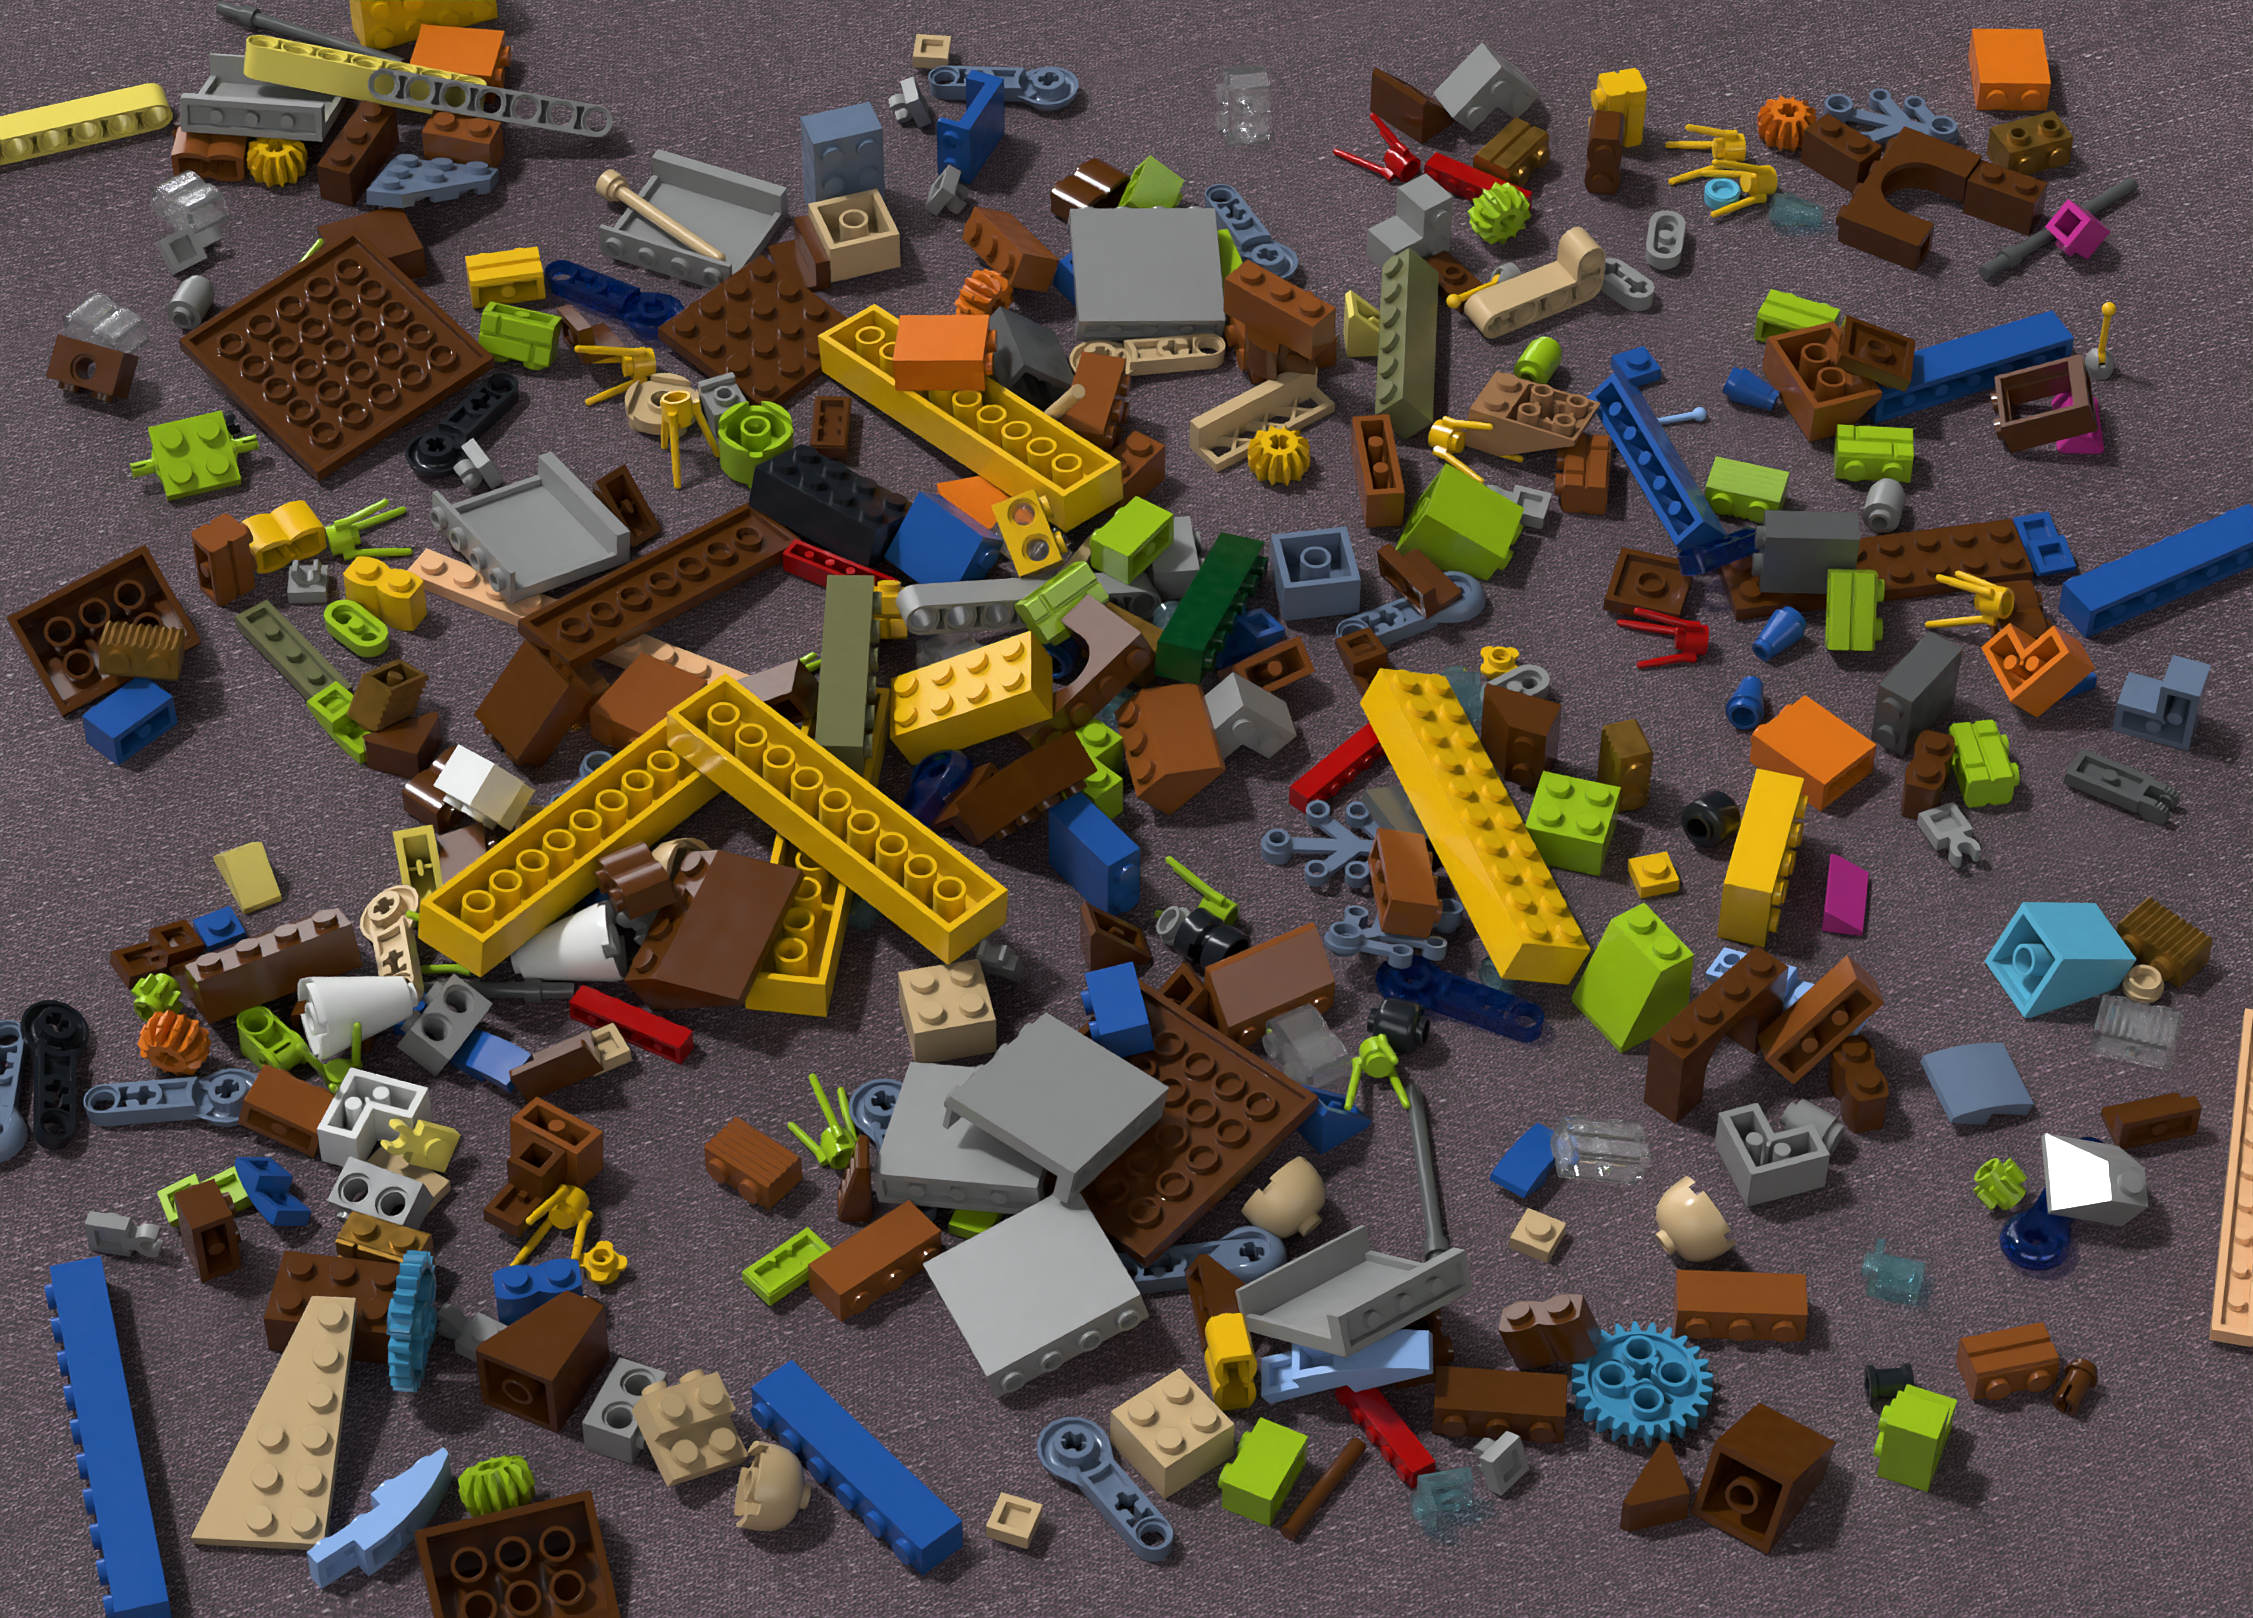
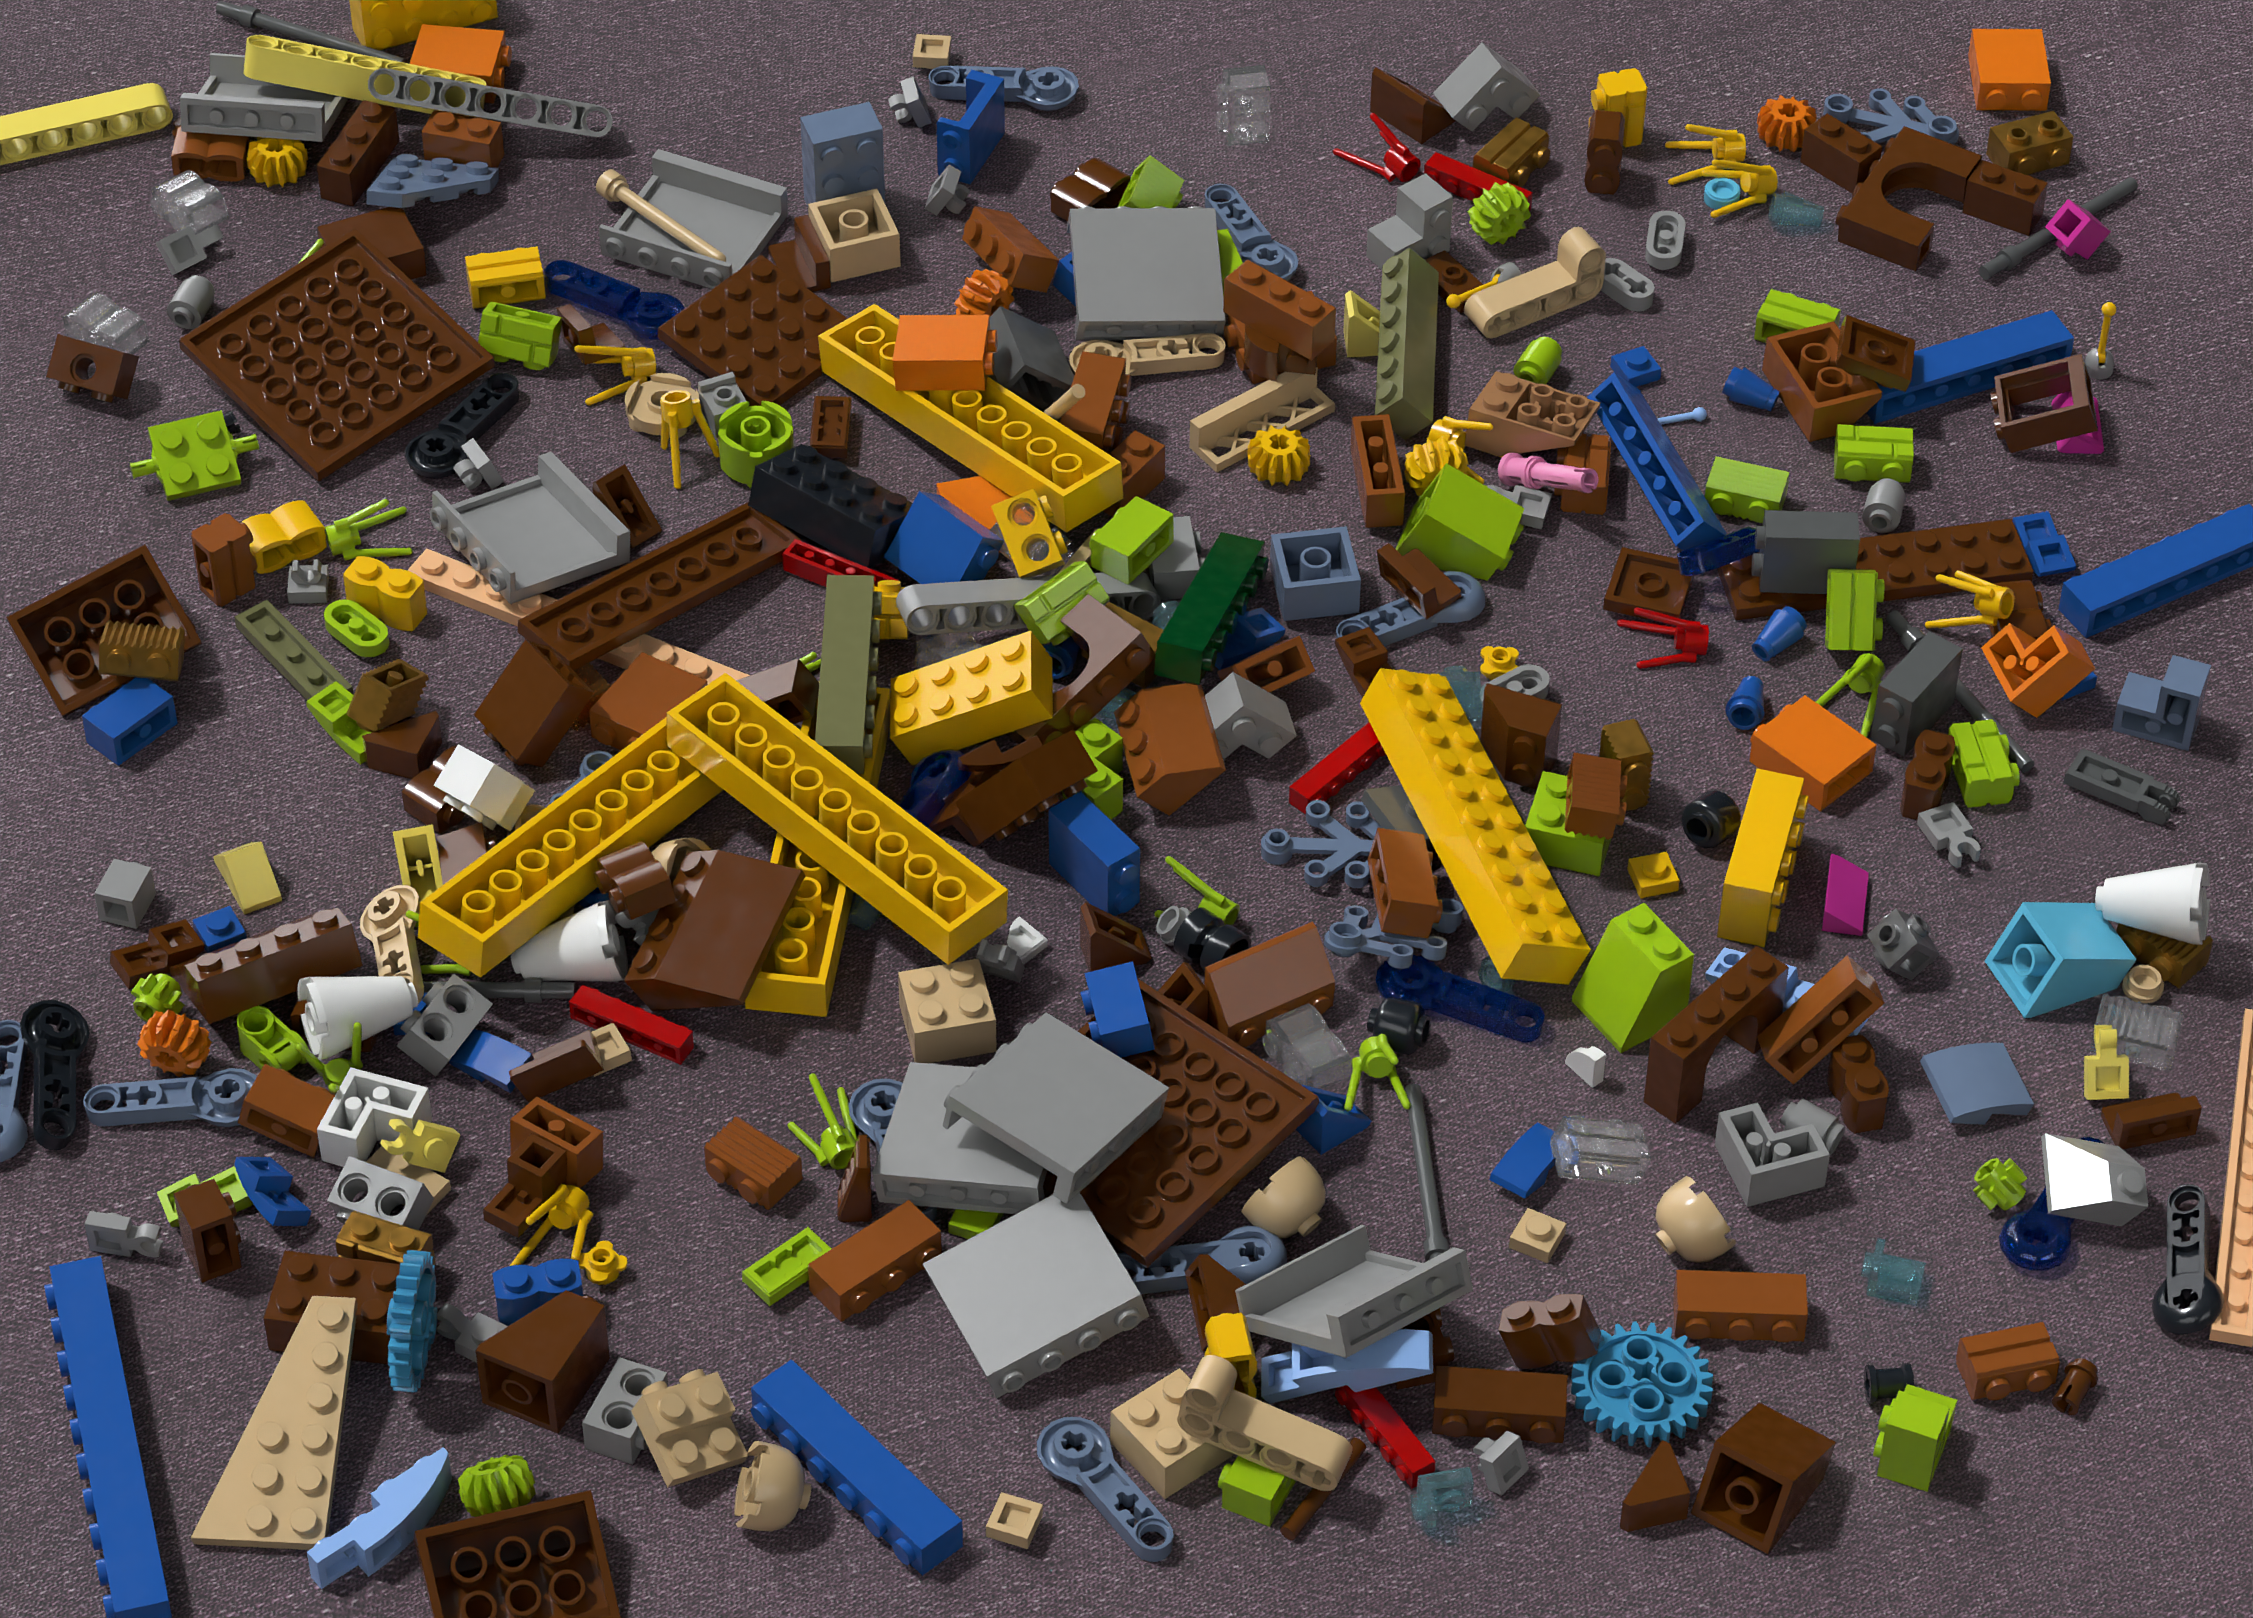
none -> light grey brick [94,859,156,929]
none -> reddish brown slope [957,735,1043,772]
none -> white tile [1007,916,1048,965]
none -> tan beam [1177,1355,1352,1491]
none -> yellow gear [1404,436,1469,495]
none -> bright pink pin [1498,453,1598,493]
none -> dark orange brick [1565,752,1628,840]
none -> white tile [1565,1046,1606,1088]
none -> lime plant [1816,653,1885,738]
none -> flat silver brick [1867,908,1940,981]
none -> dark grey bar [1886,610,2034,773]
none -> light yellow plate [2084,1025,2129,1100]
none -> white cone [2095,863,2210,945]
none -> black beam [2152,1184,2224,1334]

